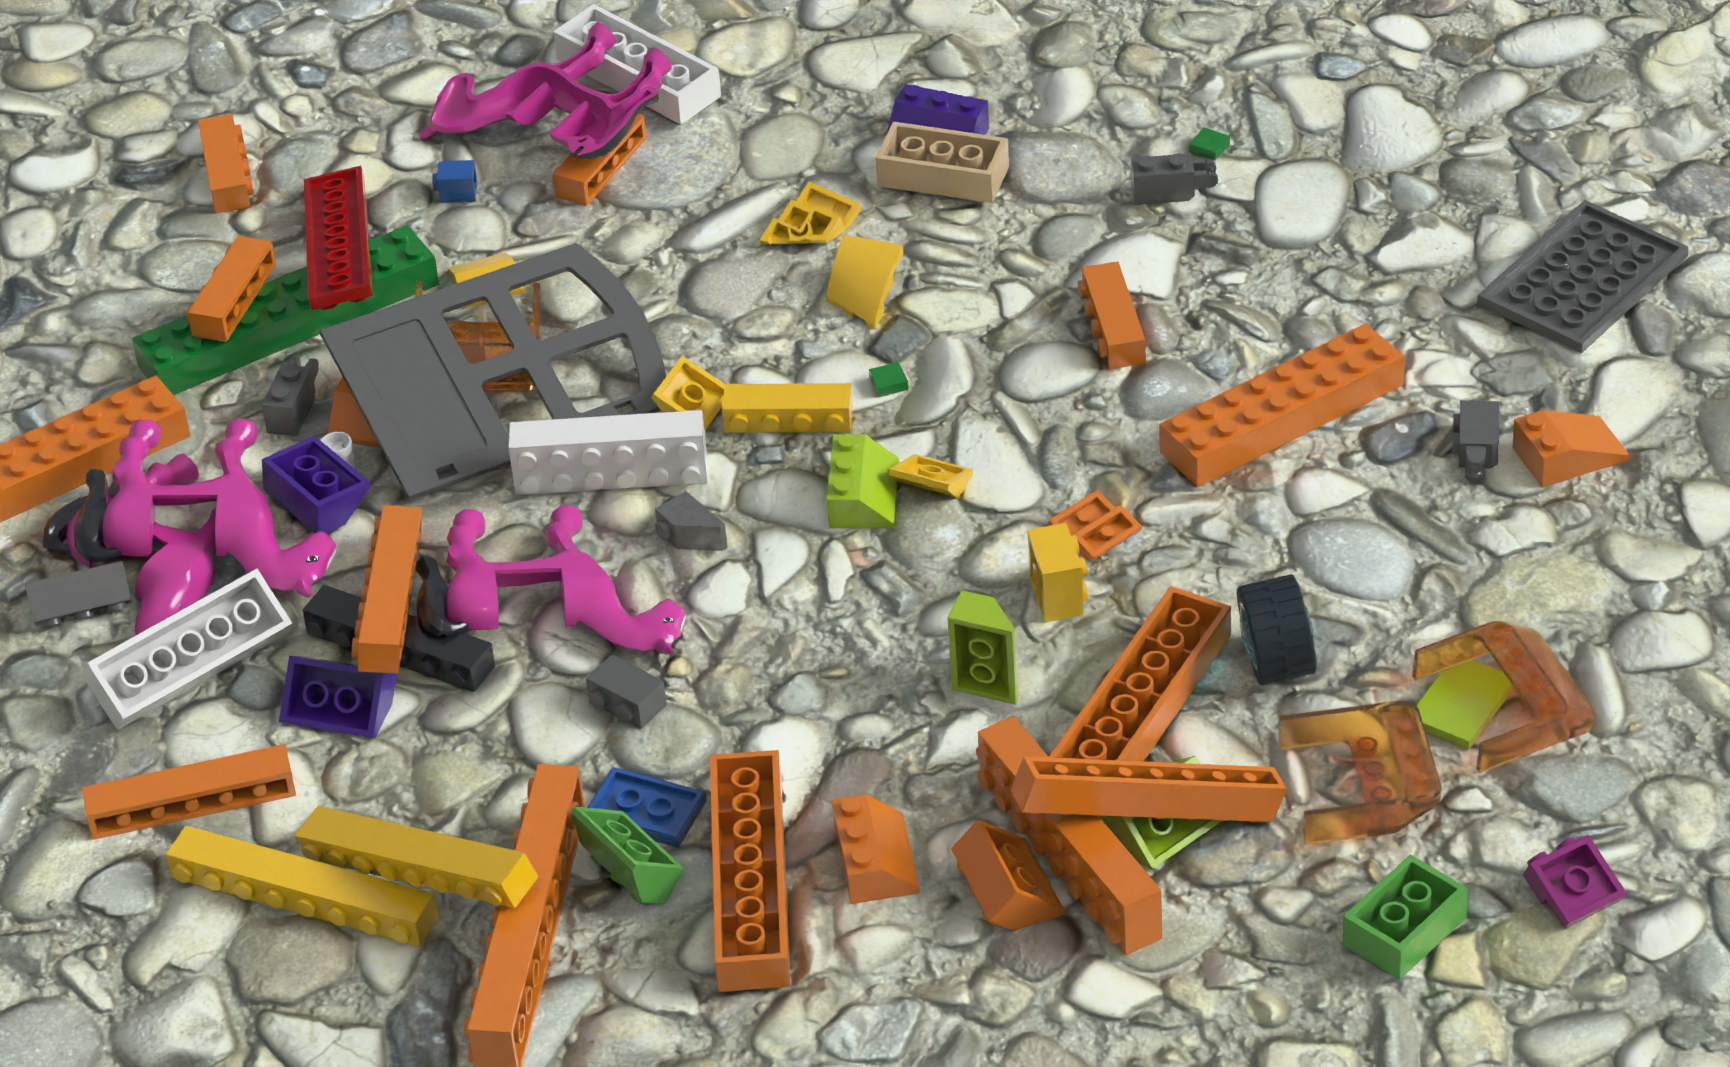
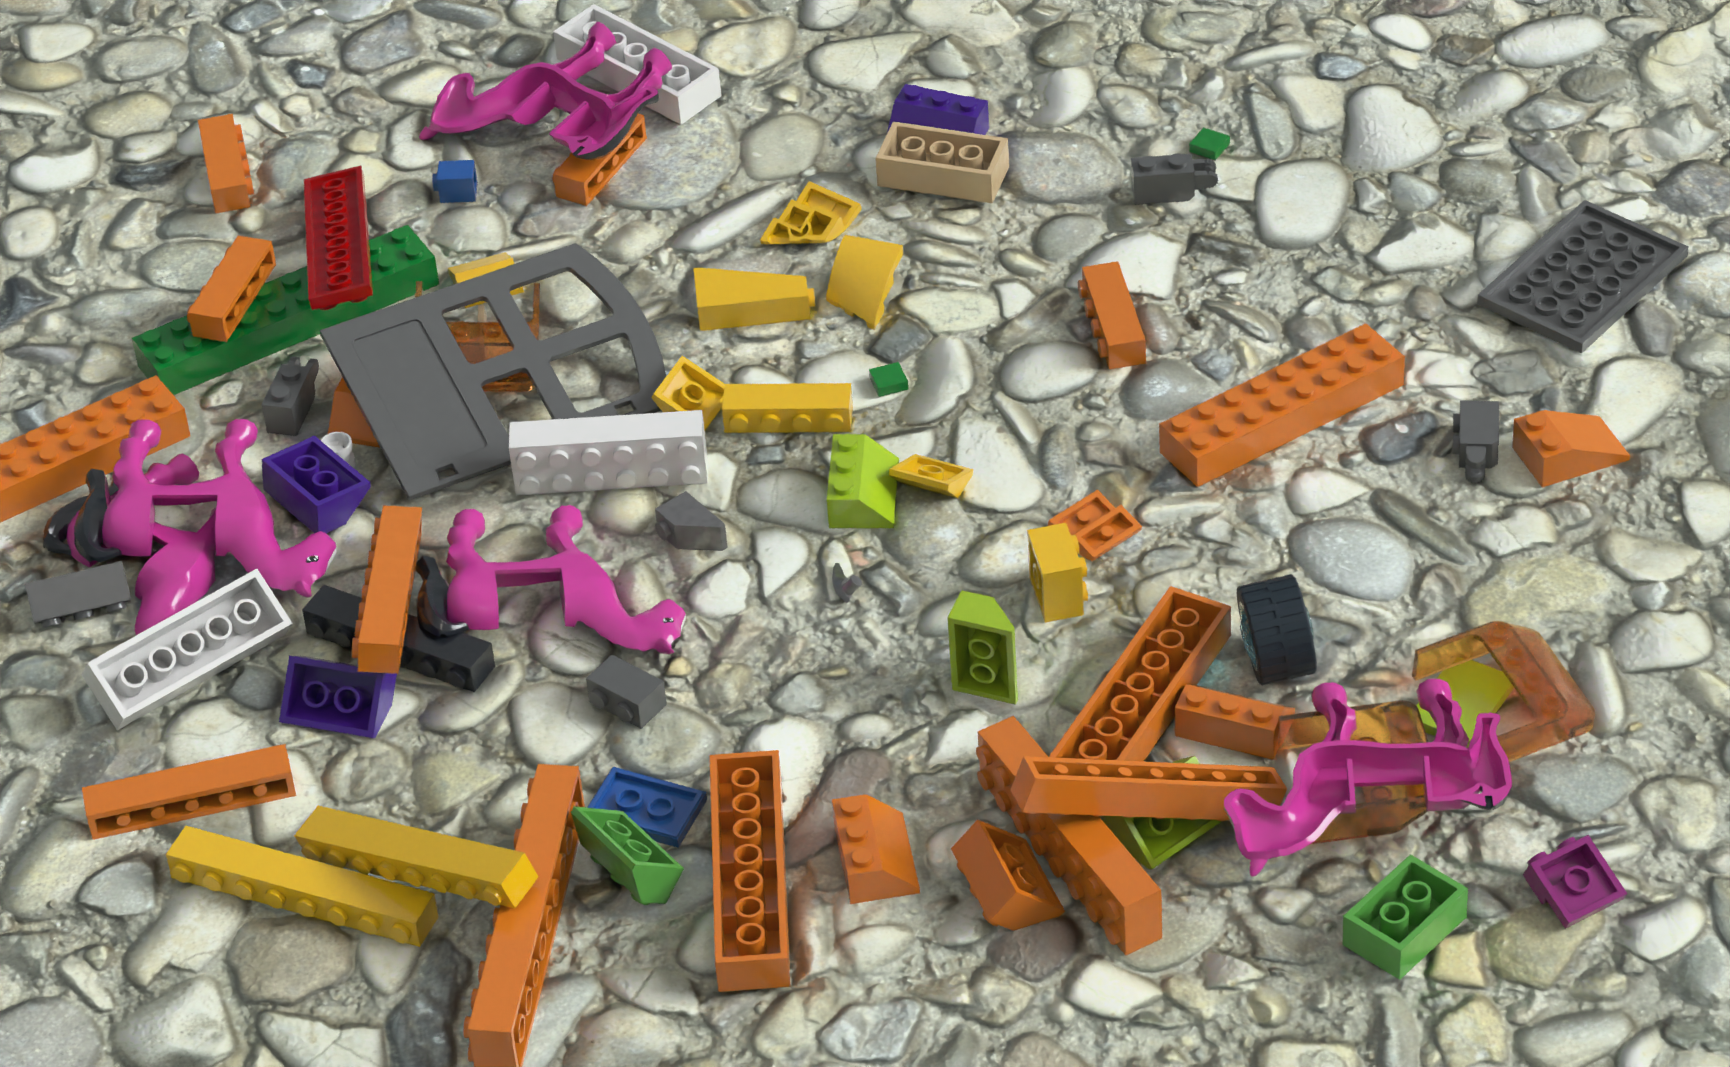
none -> yellow slope [693,267,815,331]
none -> flat silver bar [832,563,862,603]
none -> orange slope [1175,684,1295,760]
none -> dark pink animal [1224,679,1512,877]

